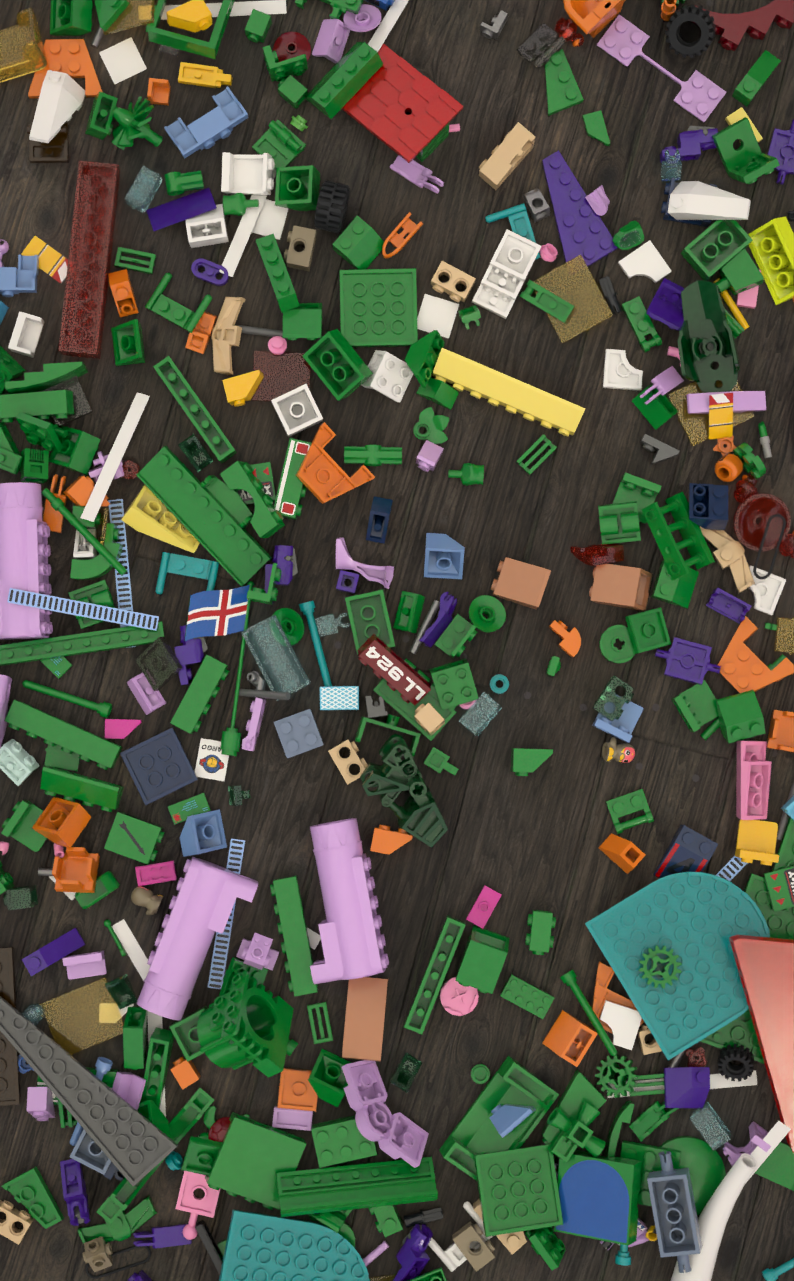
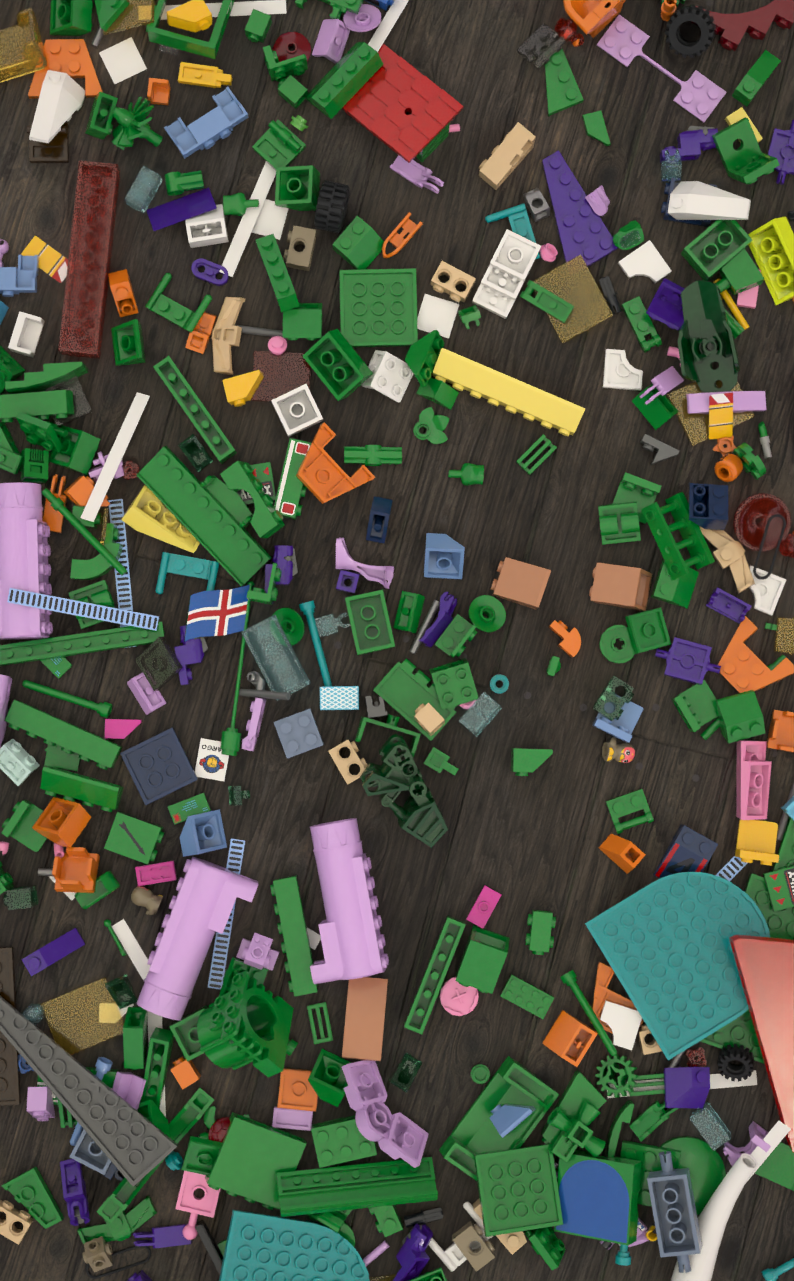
lavender panel [62,951,107,980] -> none
white slope [73,529,97,560] -> none
green tile [114,247,156,275] -> none
green brick [170,655,229,734] -> none
white panel [221,152,275,195] -> none
dark red brick [358,634,431,705] -> none
orange slope [370,824,413,855] -> none
lavender slope [416,440,444,472] -> none
flat silver bracket [480,10,508,40] -> none
clear red slope [570,544,624,566] -> none
green gear [638,945,682,988] -> none
clear red animal [734,474,759,503] -> none

